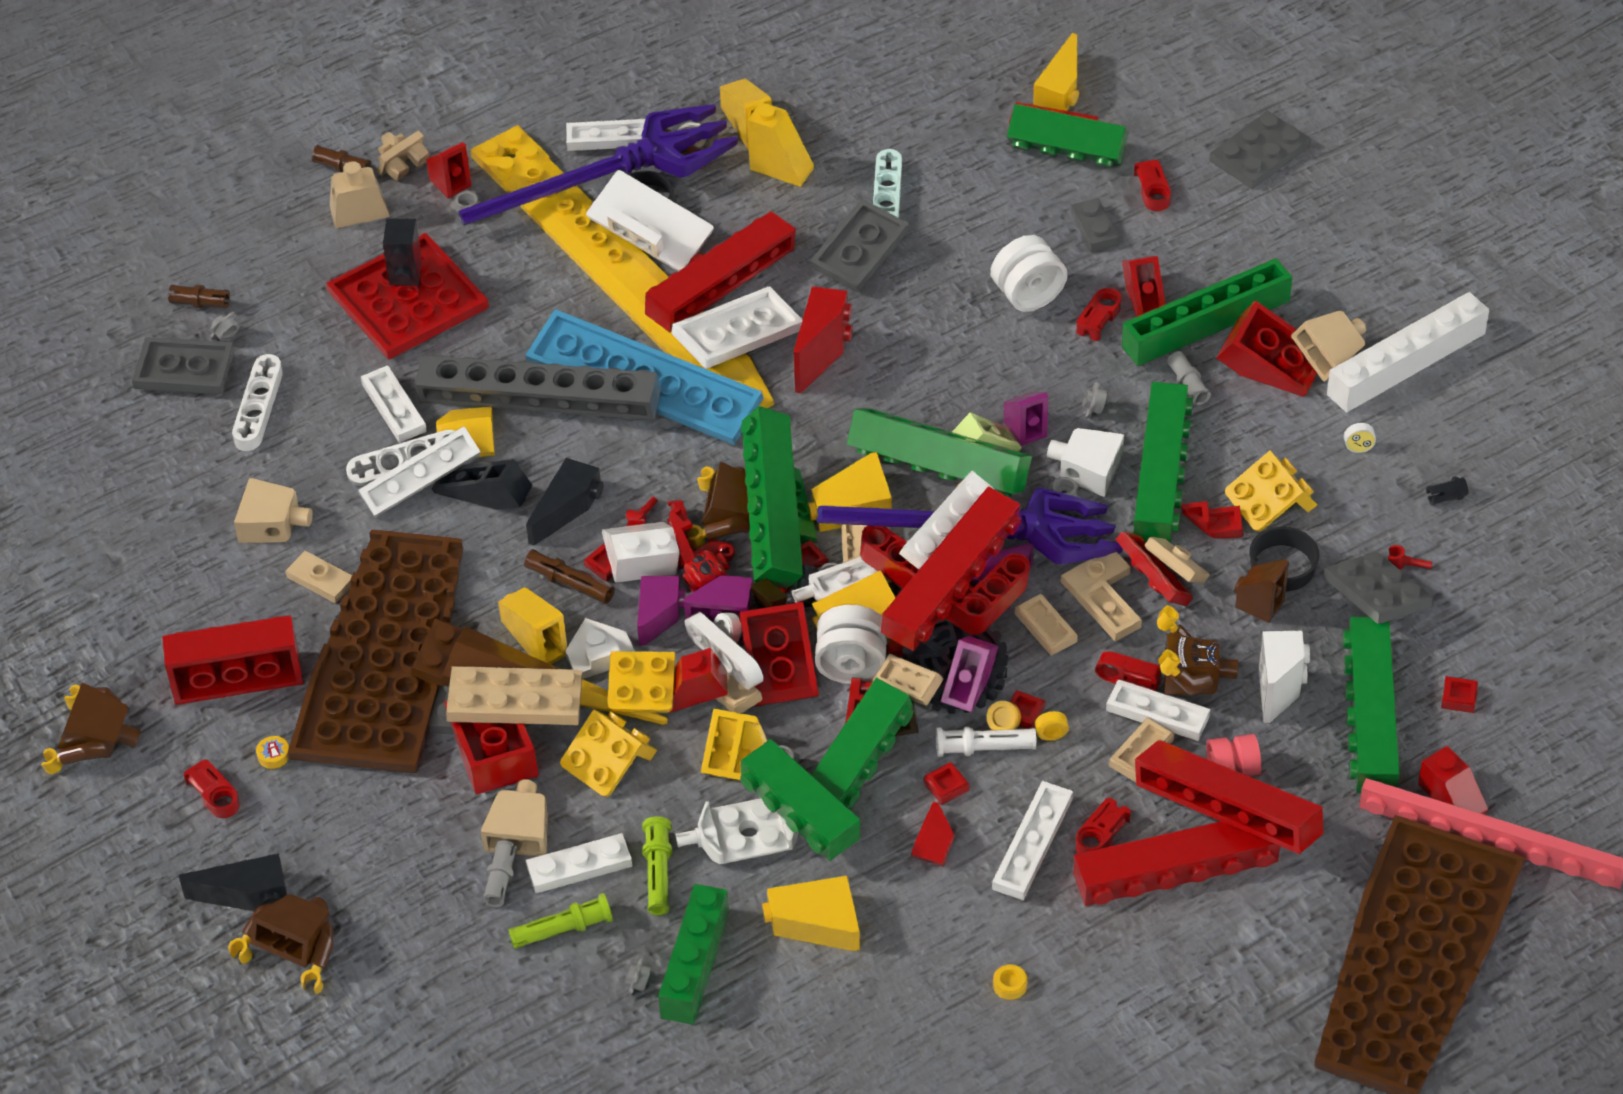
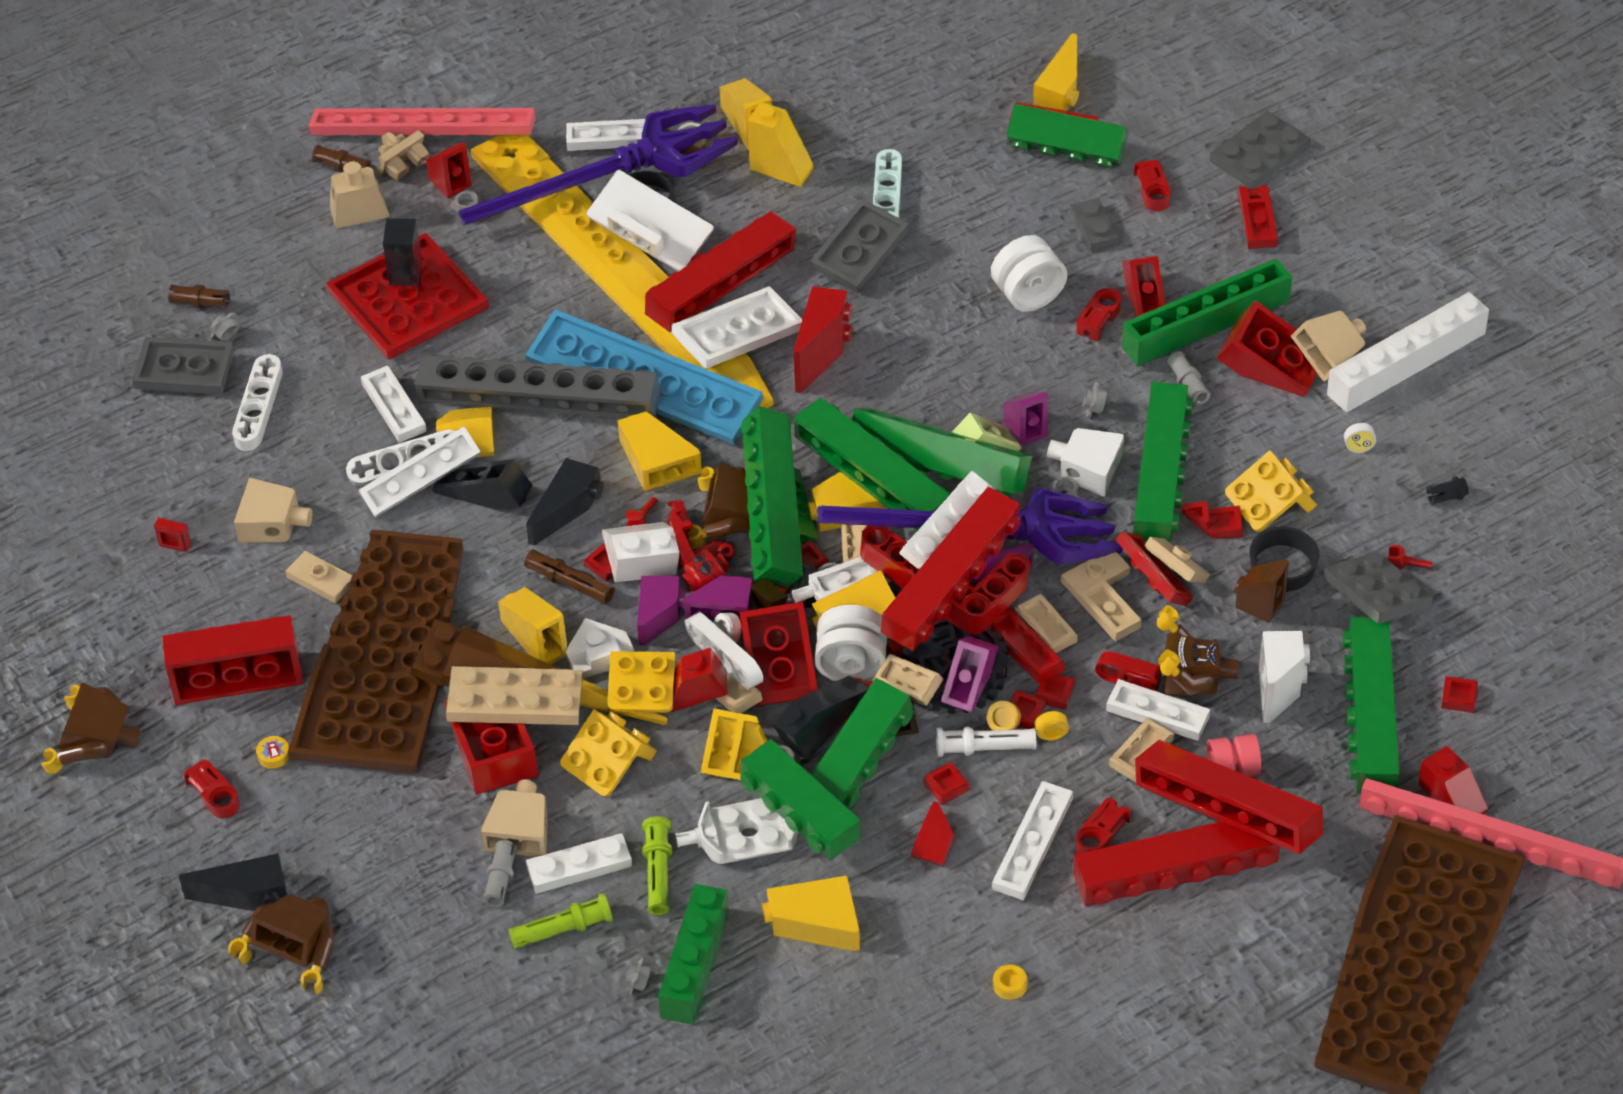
none -> red tile [154,517,191,552]
none -> coral plate [309,108,536,136]
none -> yellow slope [617,411,702,492]
none -> black slope [772,676,869,760]
none -> green brick [794,397,950,531]
none -> red plate [991,608,1065,683]
none -> red tile [1035,674,1075,710]
none -> red plate [1237,185,1278,249]

